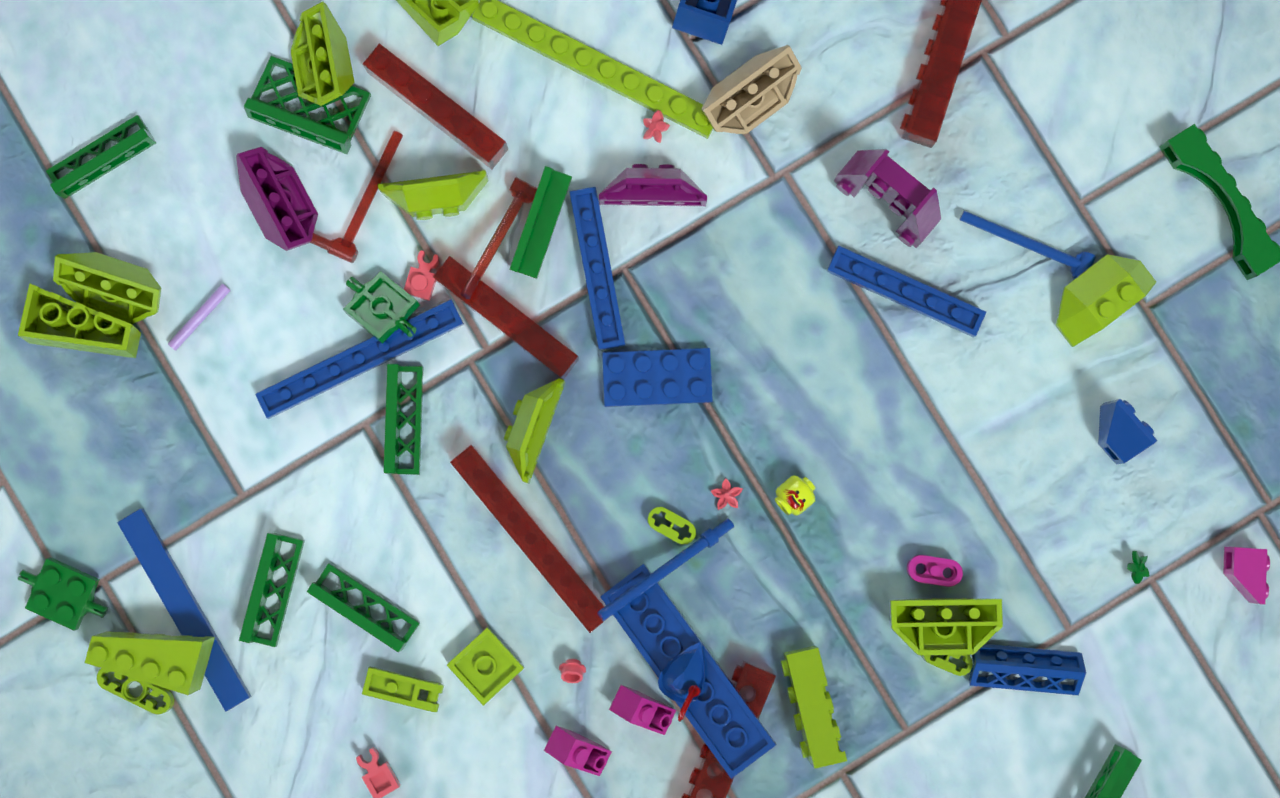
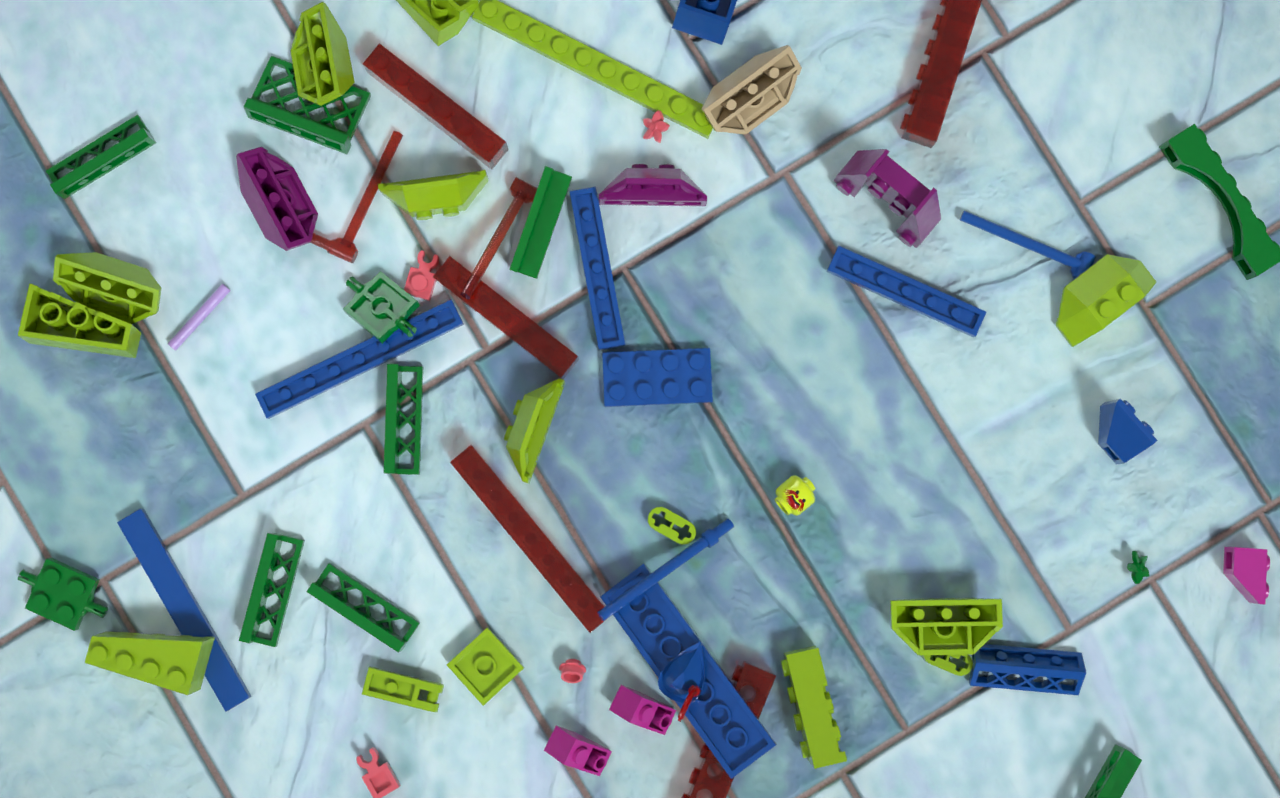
lime beam [97,668,174,715] -> none
coral plant [711,478,743,510] -> none
dark pink plate [907,555,963,587] -> none

